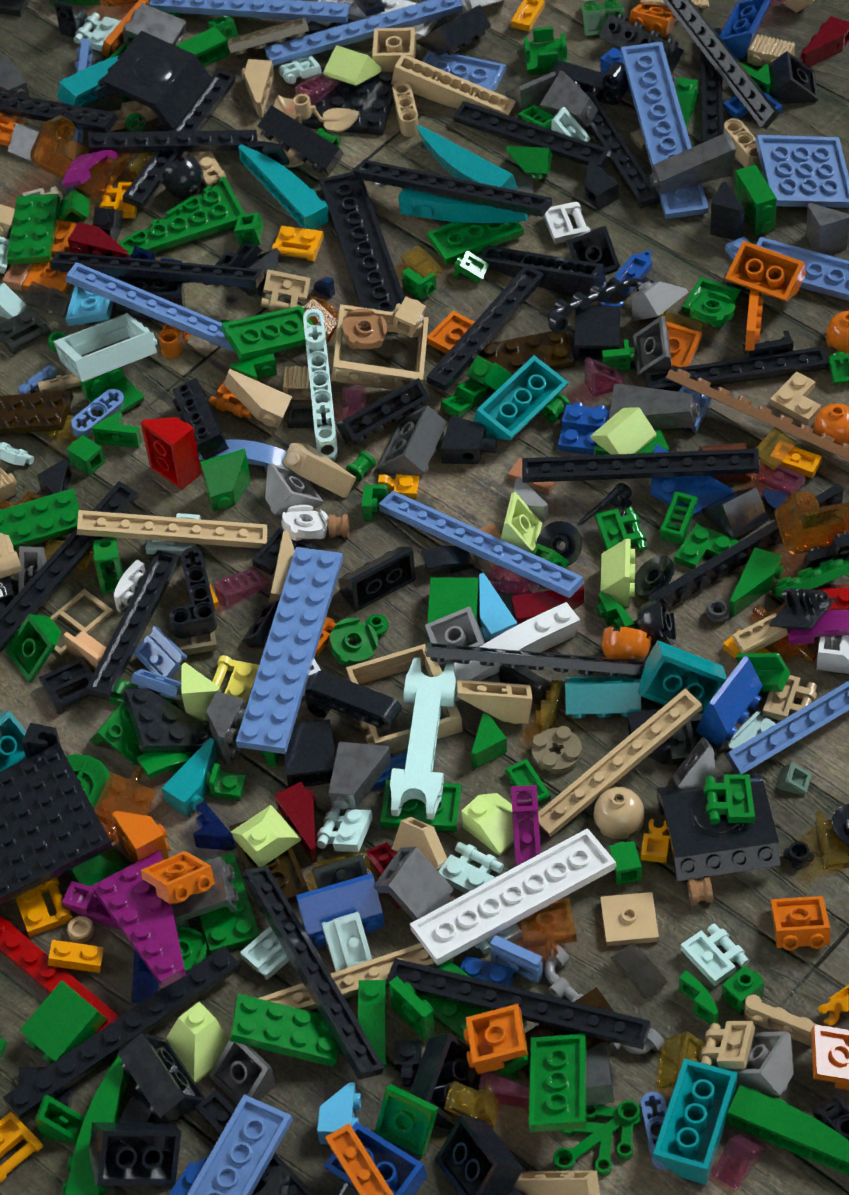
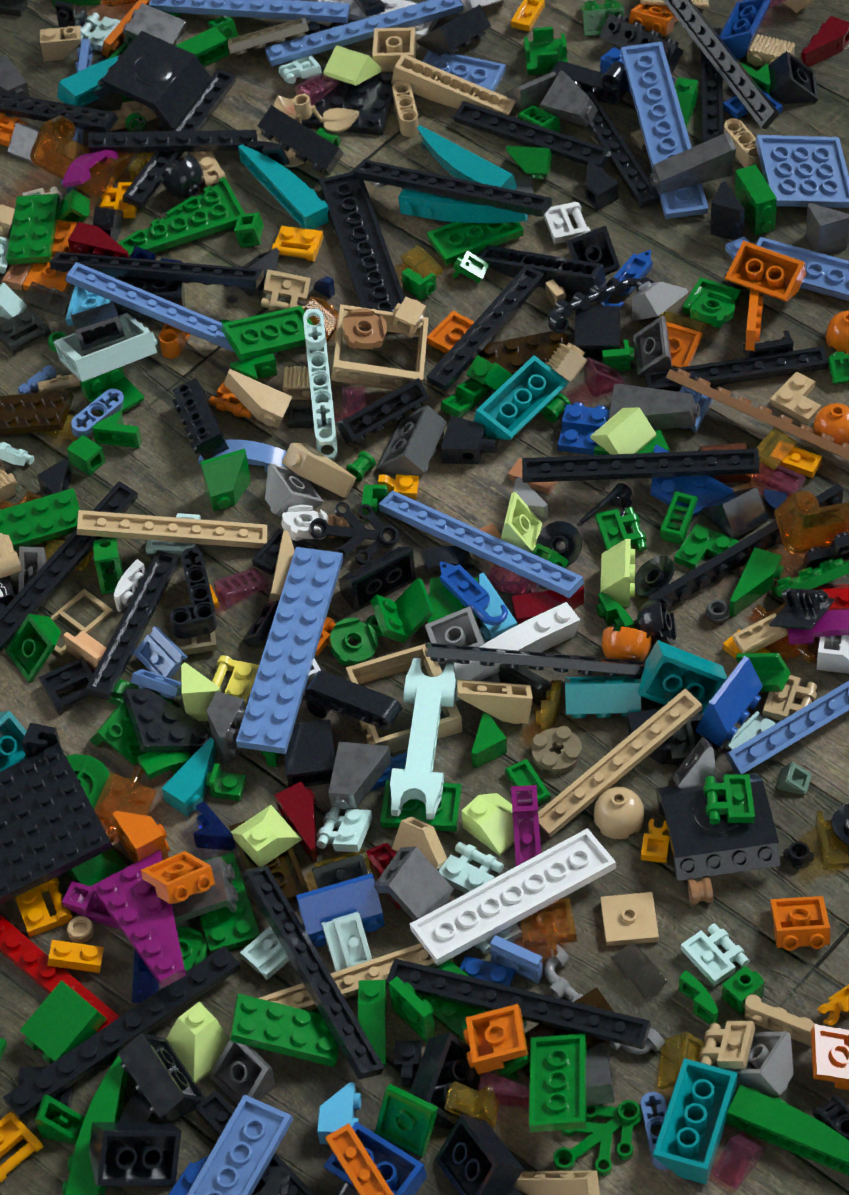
red slope [141,417,201,490] -> none
black slope [215,242,262,268] -> none
tan slope [242,59,274,118] -> none
light aqua slope [551,107,591,142] -> none
green brick [609,841,642,886] -> none
none -> tan slope [40,26,81,62]
none -> black brick [71,302,125,351]
none -> black plant [308,502,399,565]
none -> green bracket [370,578,434,644]
none -> blue plate [440,562,508,625]
none -> tan plate [545,279,566,307]
none -> tan brick [546,343,588,382]

